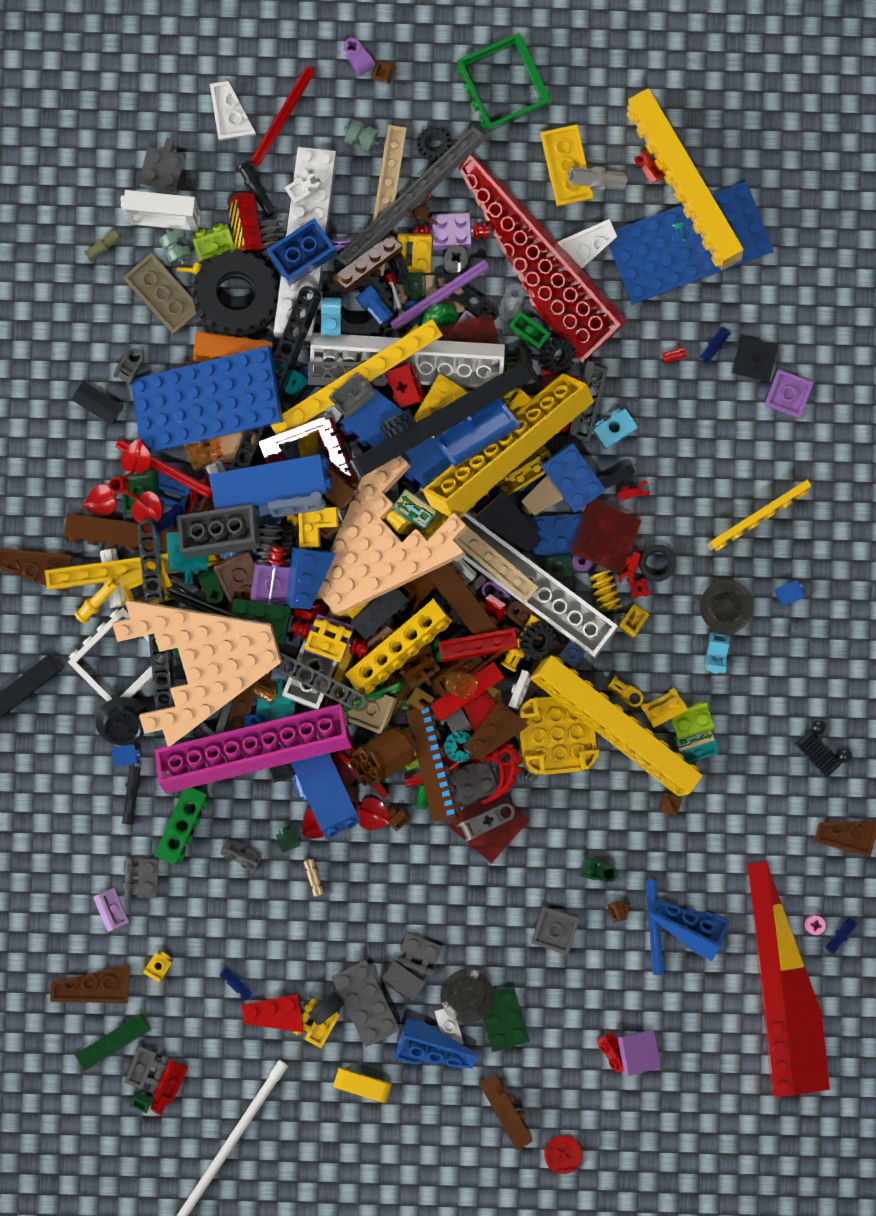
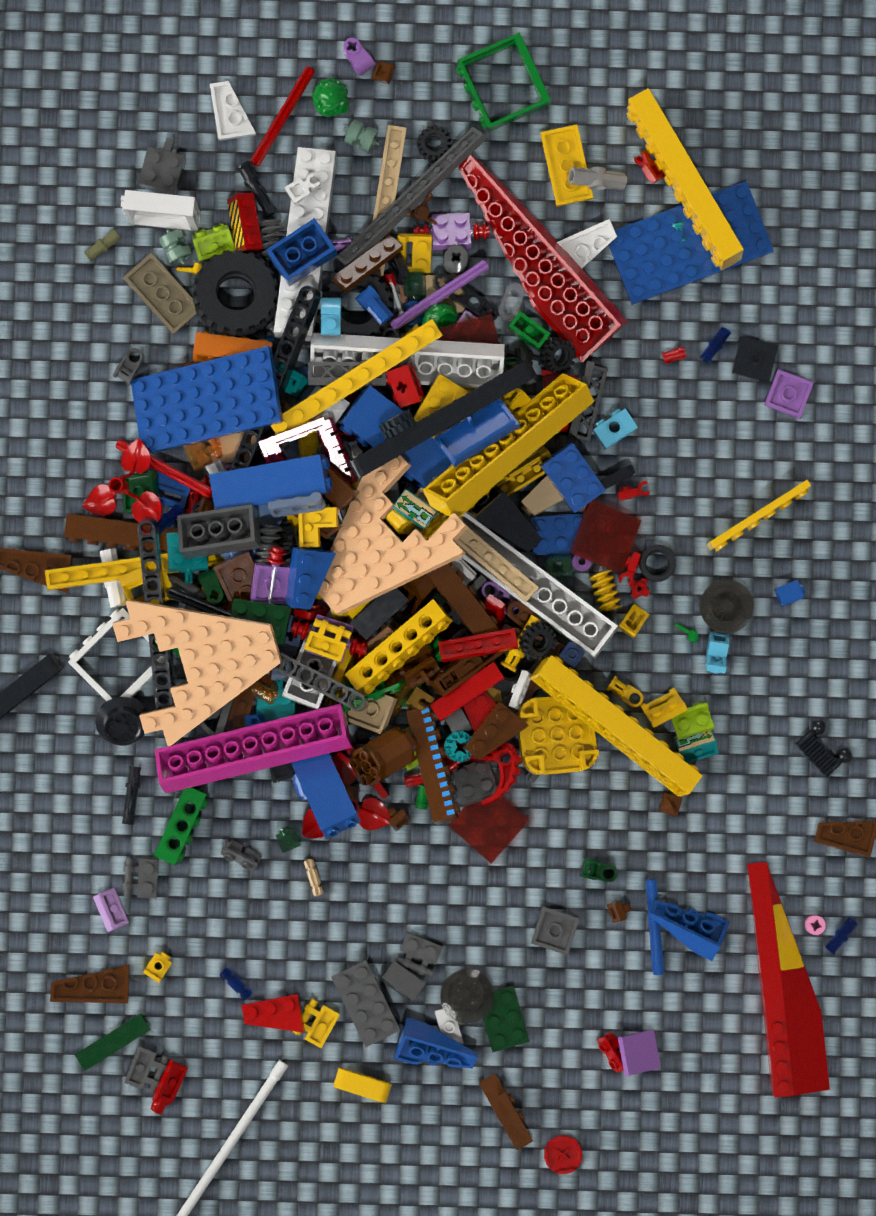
black piece [71,381,124,425] -> none
yellow pin [74,577,121,623] -> none
blue brick [111,744,141,767] -> none
dark green plate [129,1091,153,1114] -> none
black tyre [308,992,344,1026] -> none
dark grey hinge [329,372,376,418] -> none
clear orange wheel [445,670,478,698] -> none
dark grey piece [457,804,515,842] -> none
none -> green hair [312,78,349,117]
none -> green hand [675,623,699,643]

